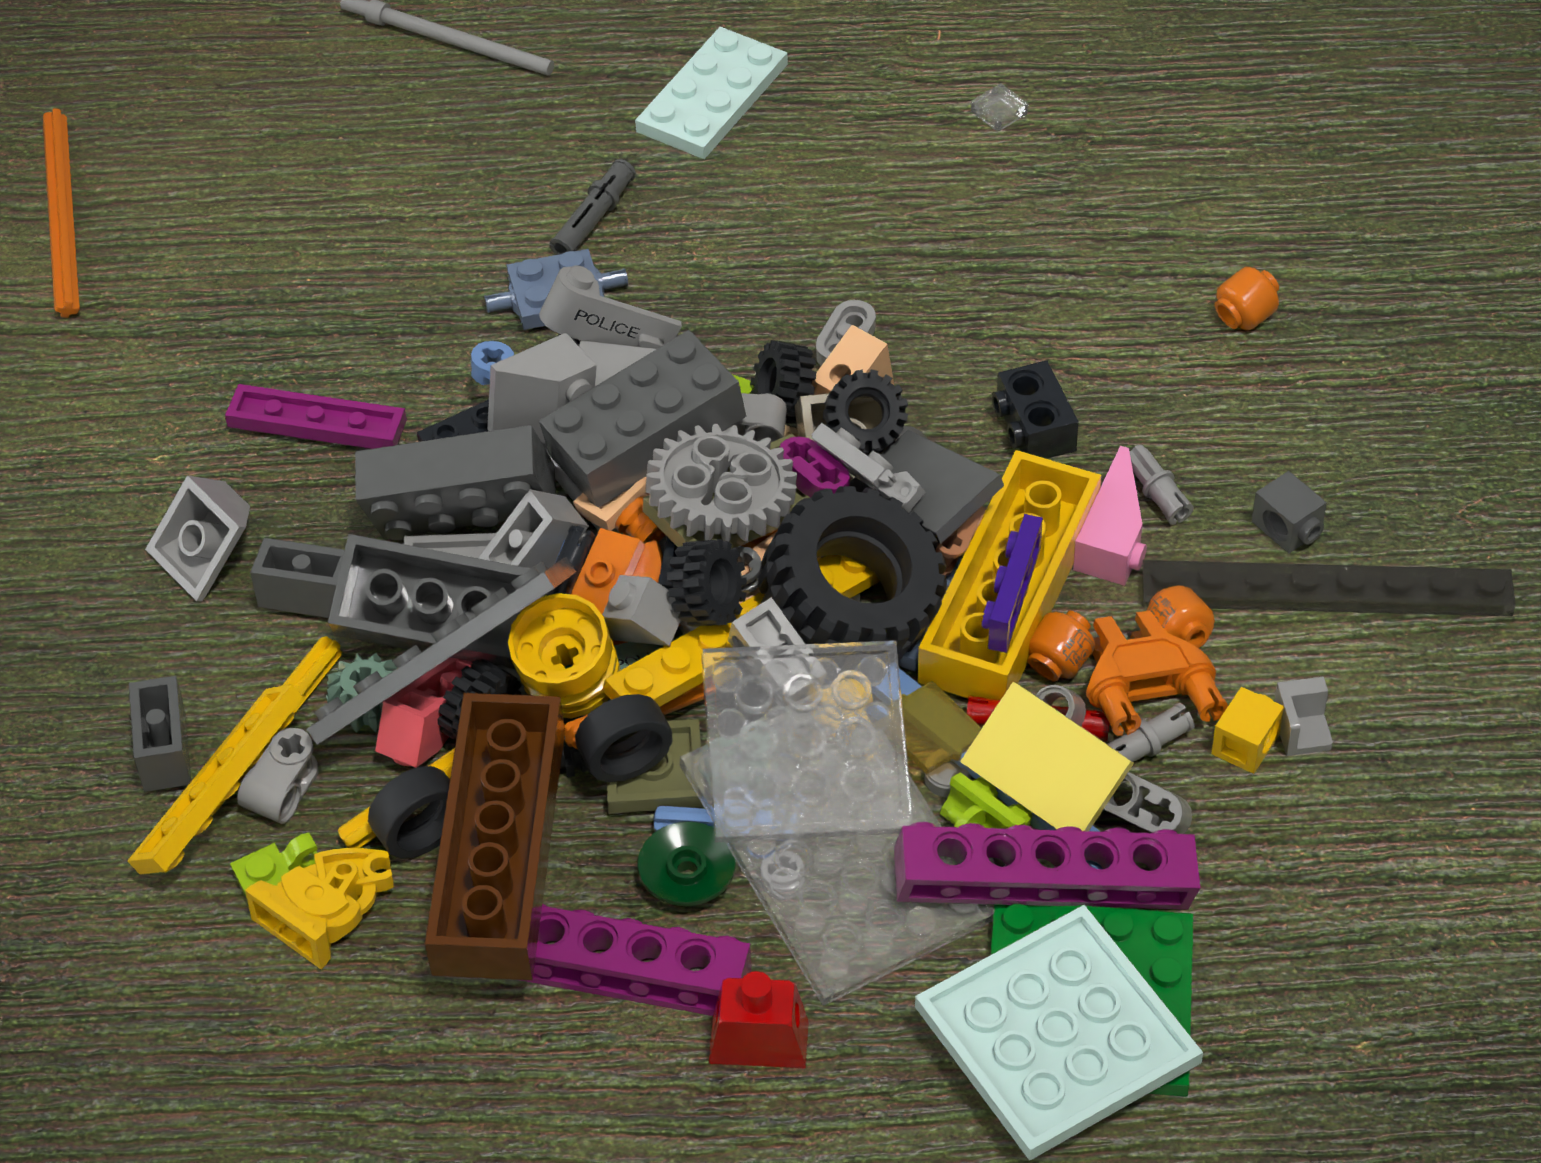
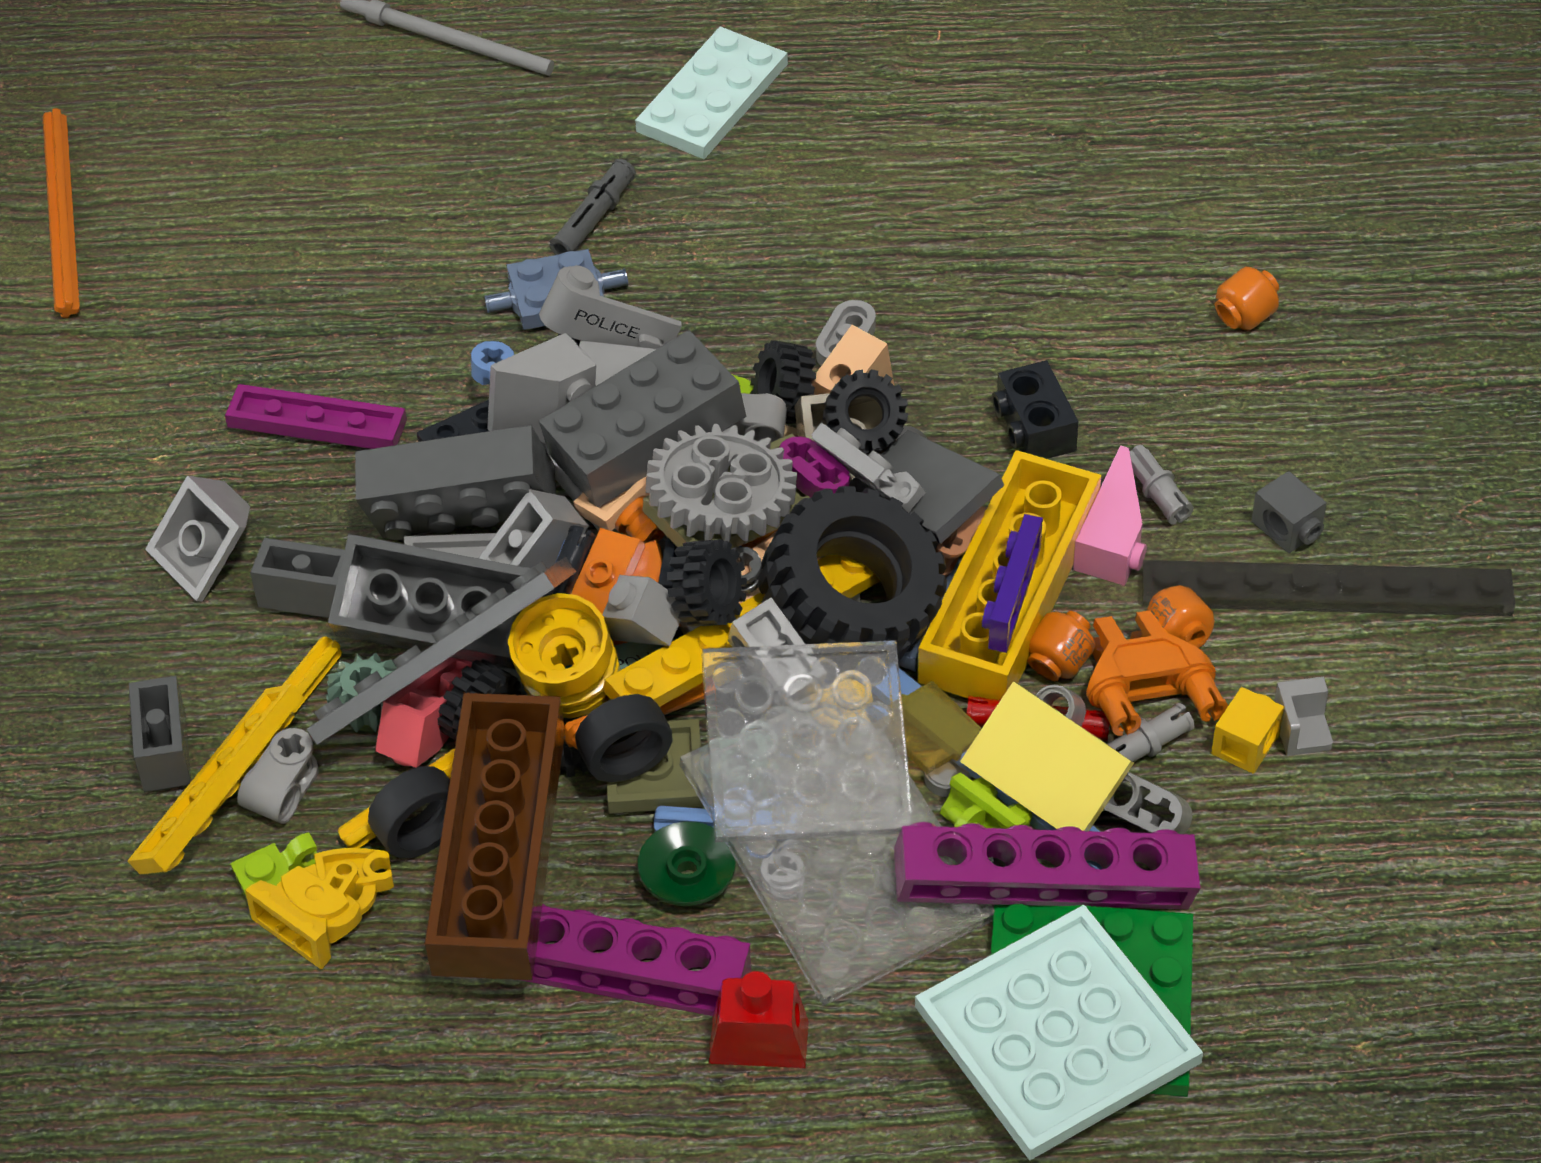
clear tile [971,83,1028,132] -> none

